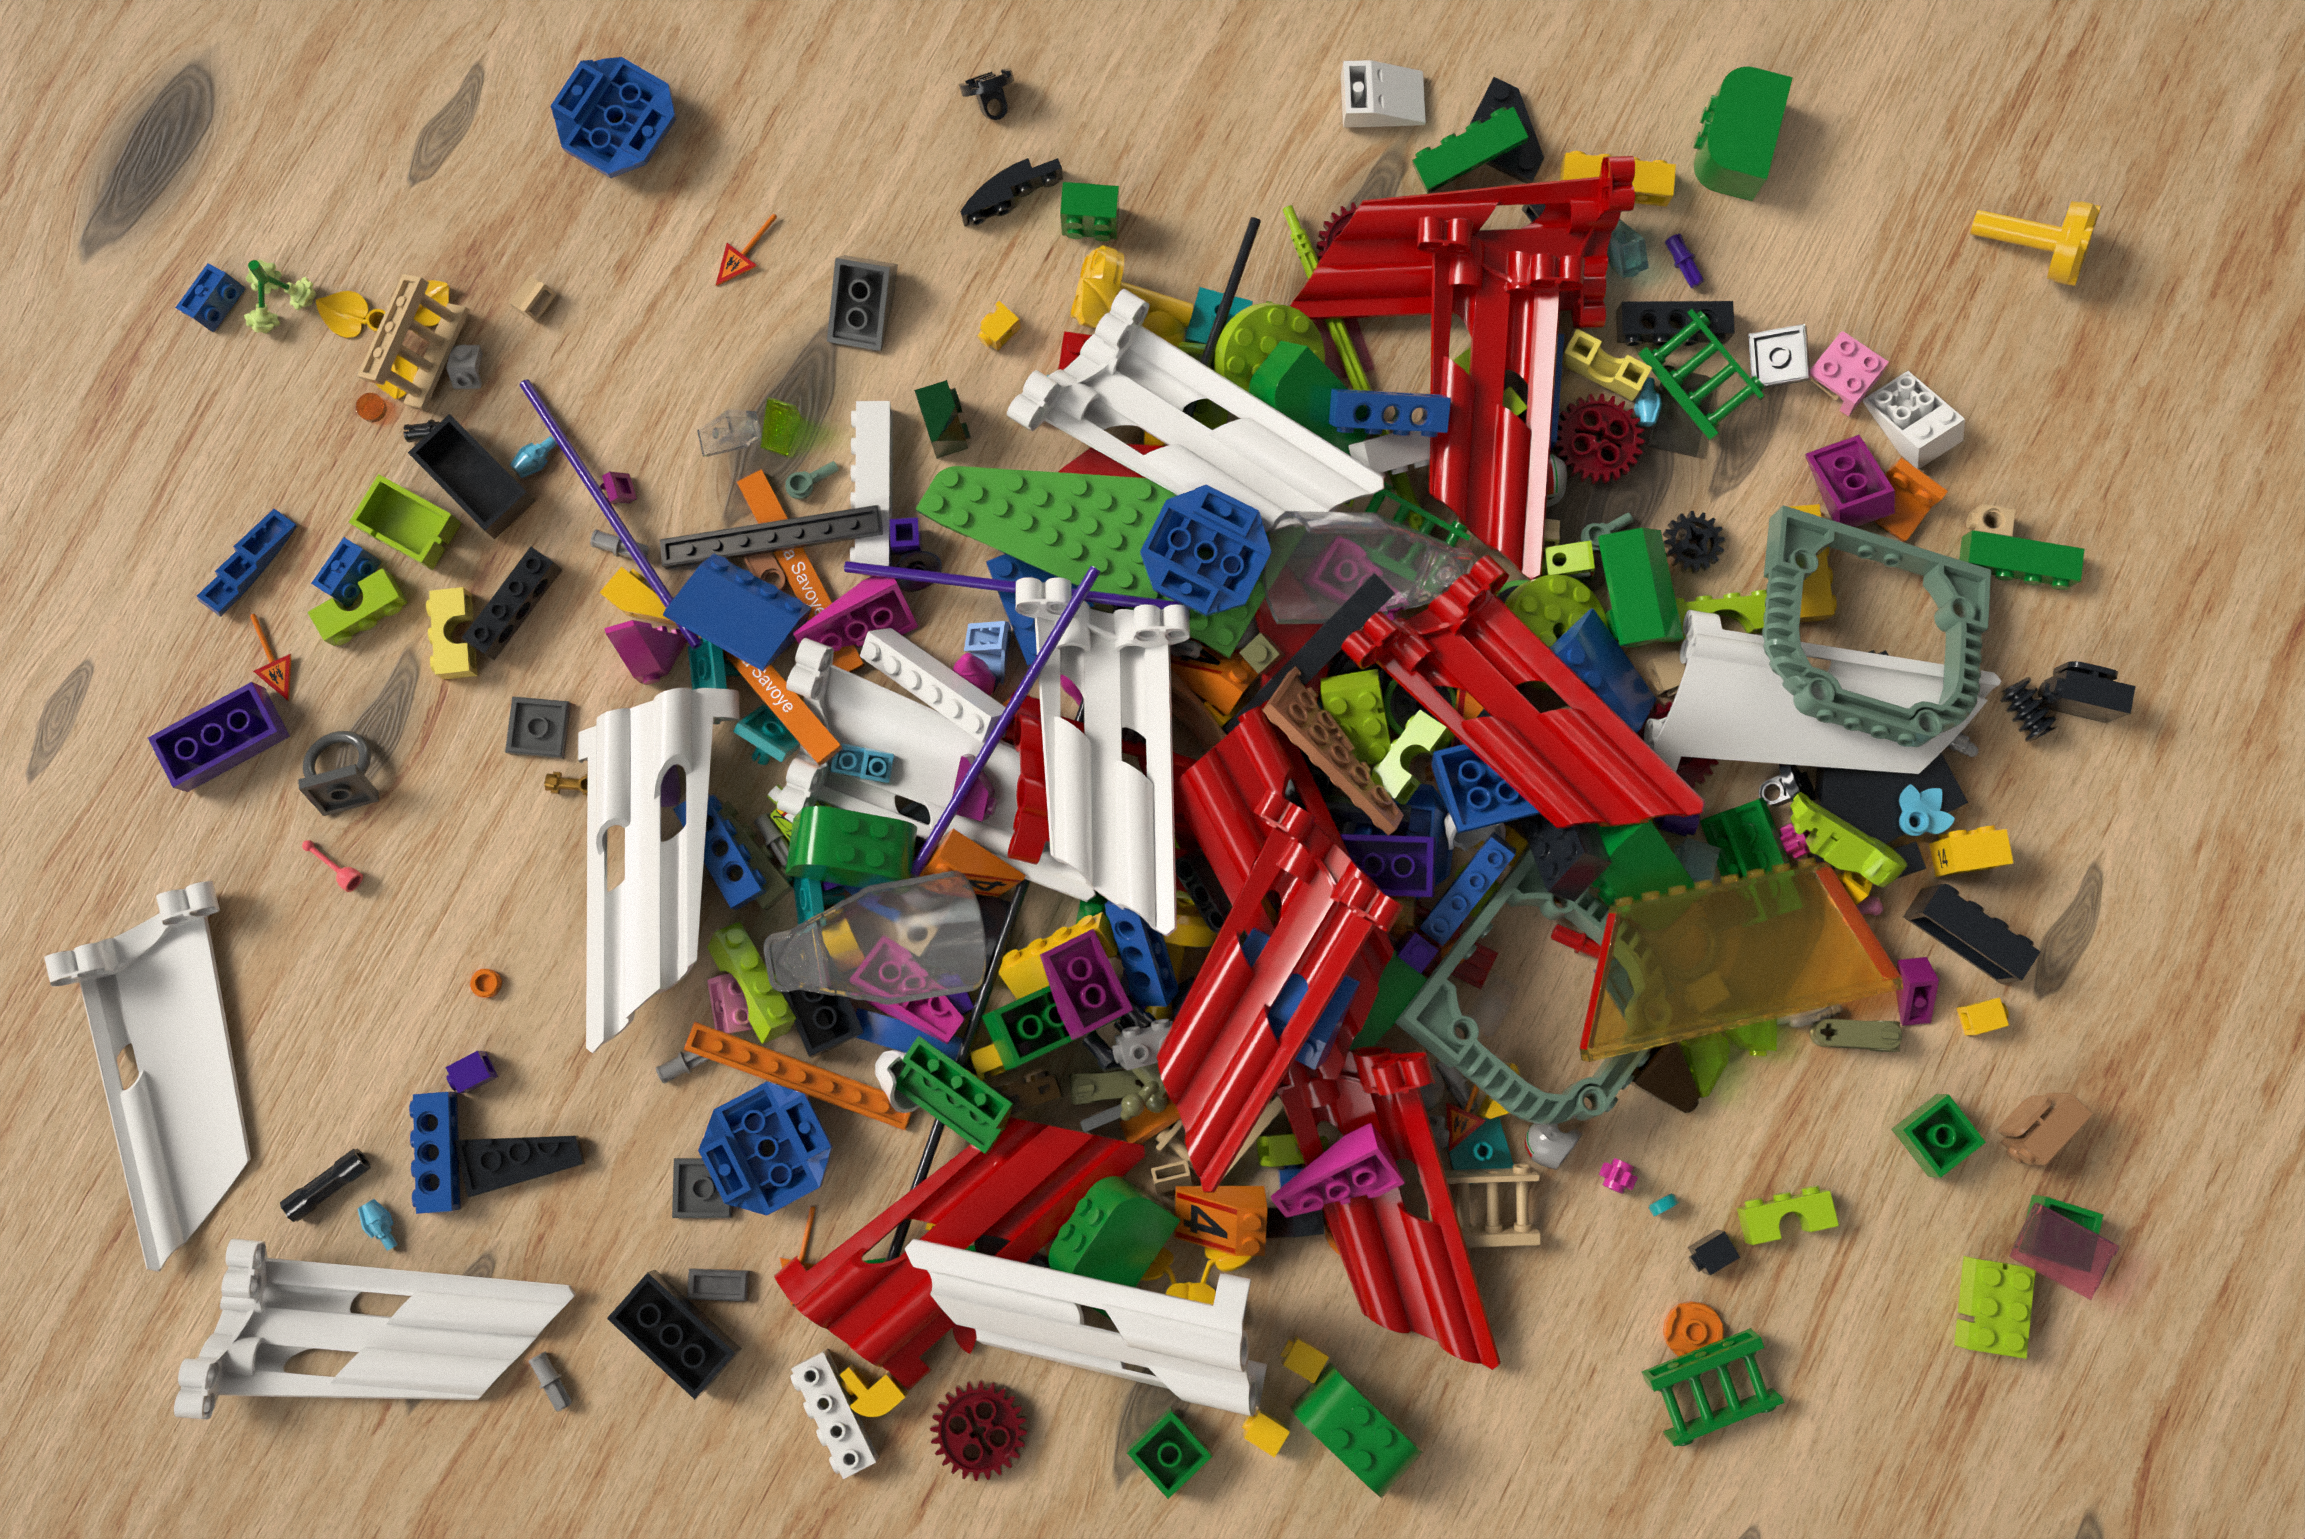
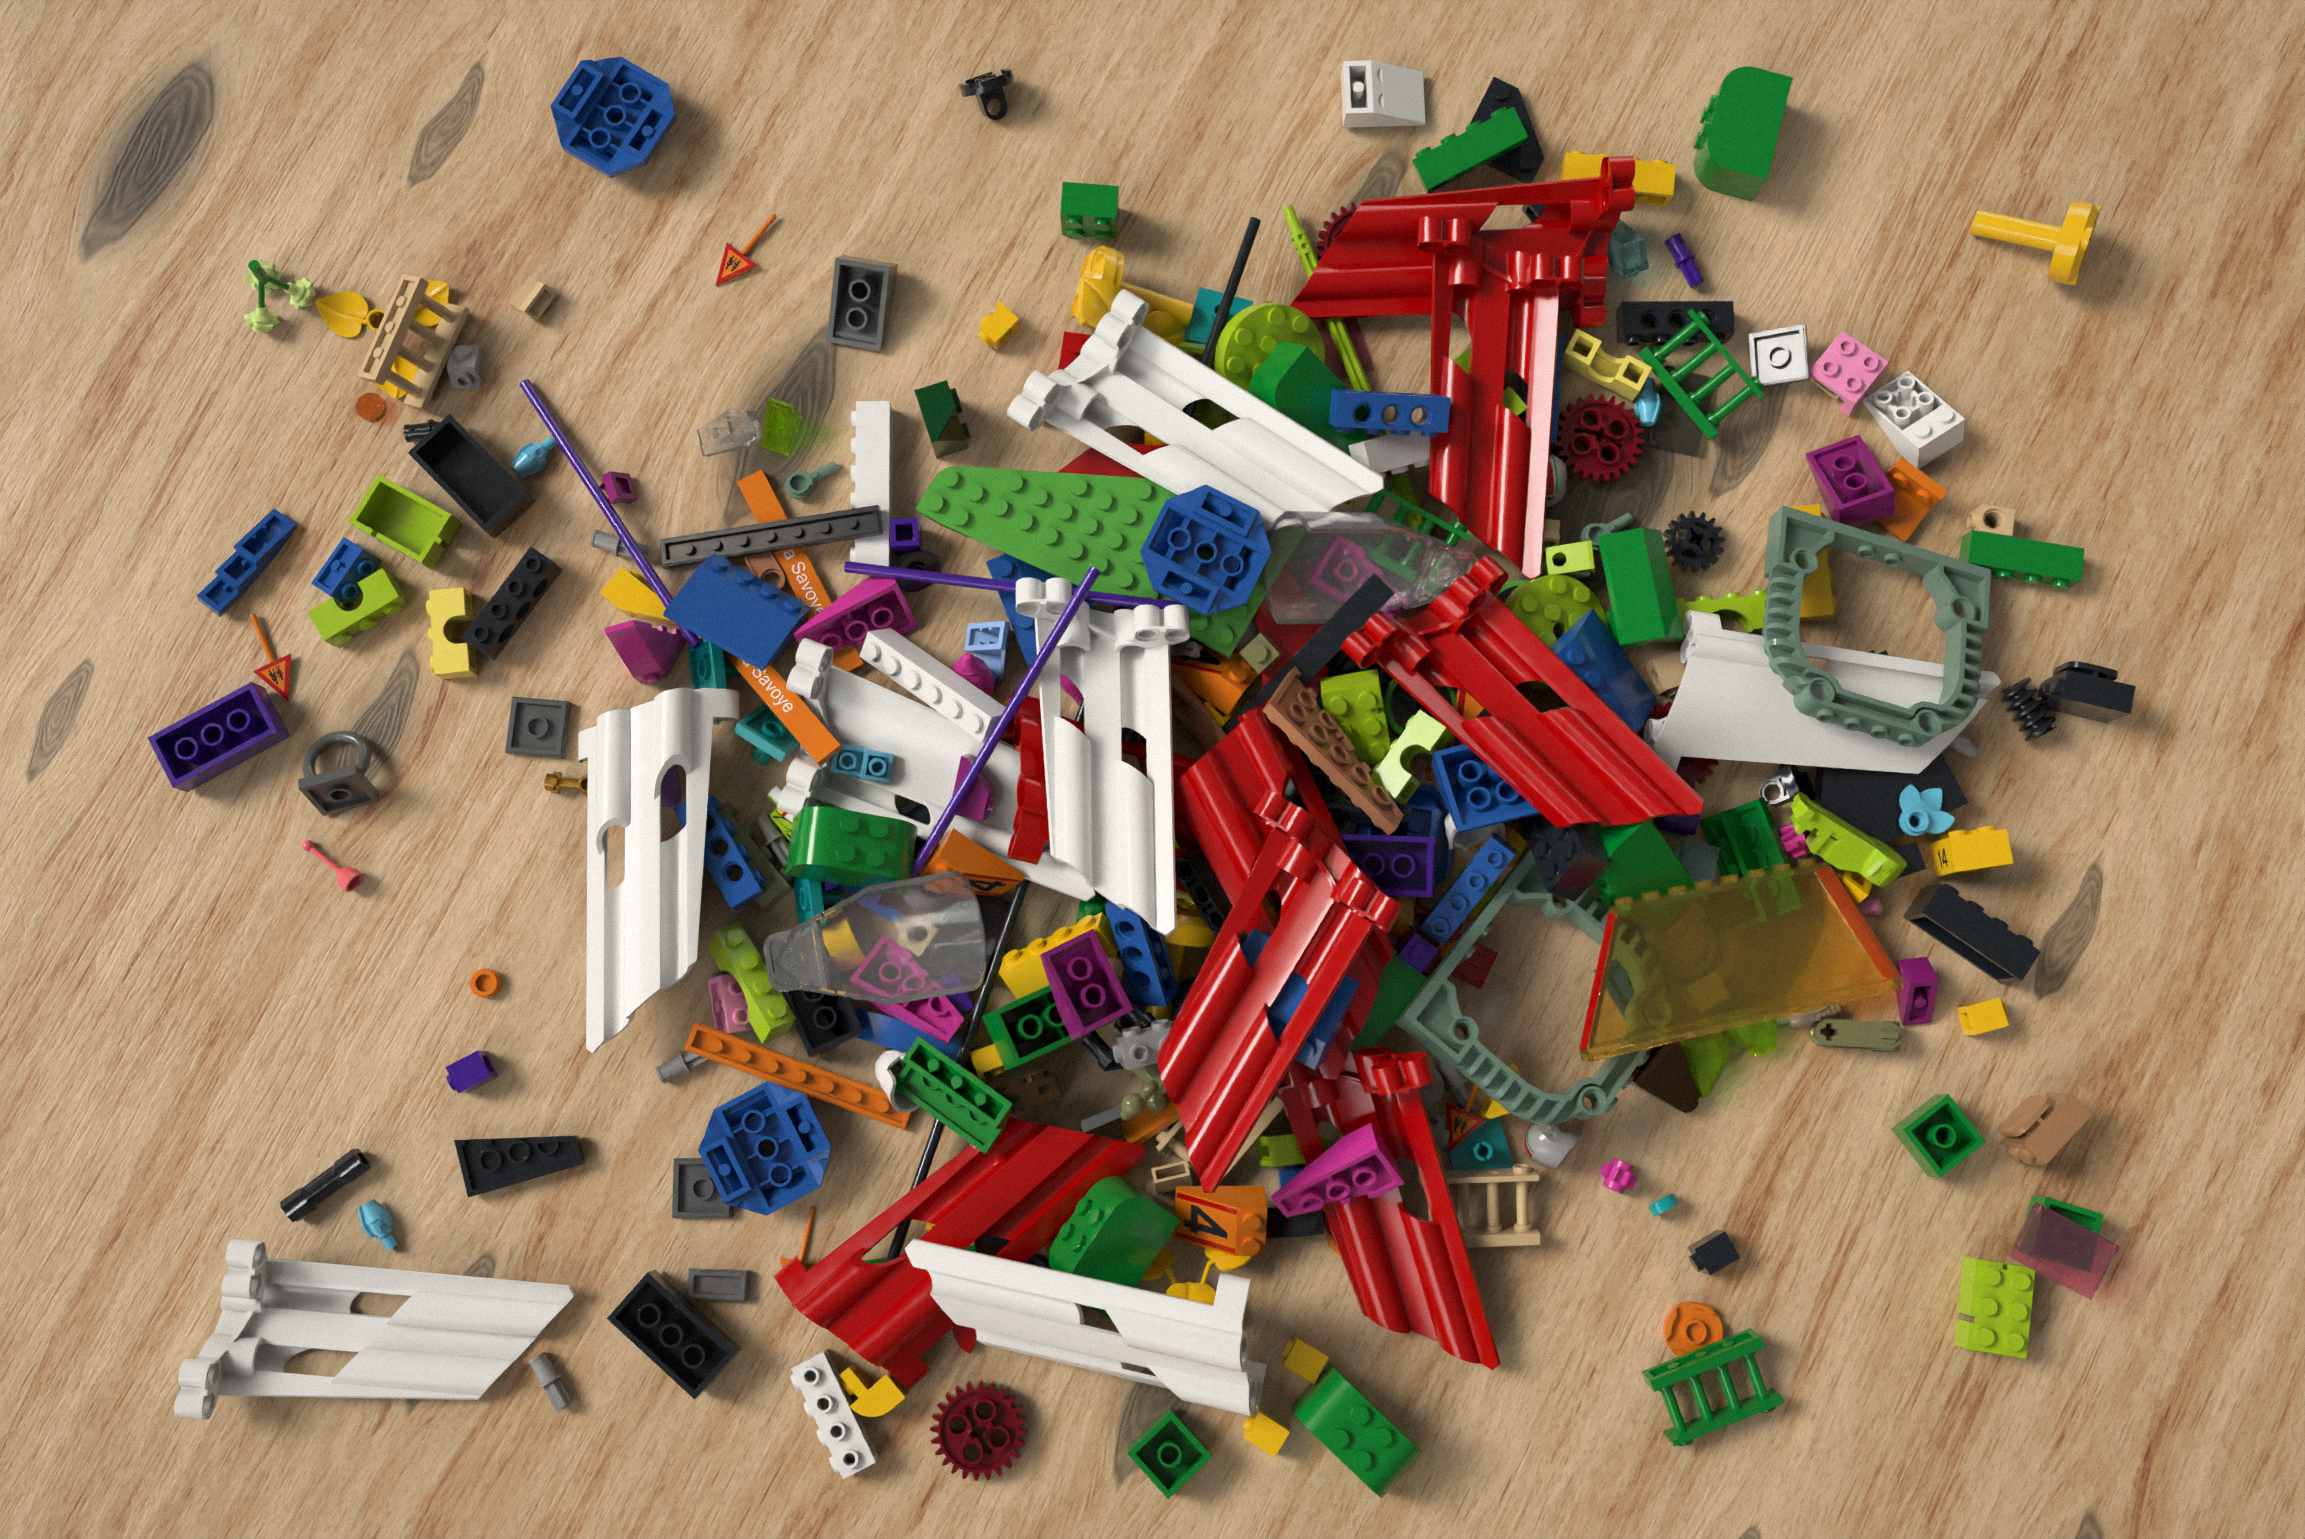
white panel [44,881,251,1272] -> none
blue bracket [175,263,245,332] -> none
blue brick [409,1092,461,1214] -> none
black slope [960,158,1063,227] -> none
olive piece [1069,1070,1142,1104] -> none
red axle [1551,924,1601,959] -> none
lime arch [1737,1185,1839,1245] -> none

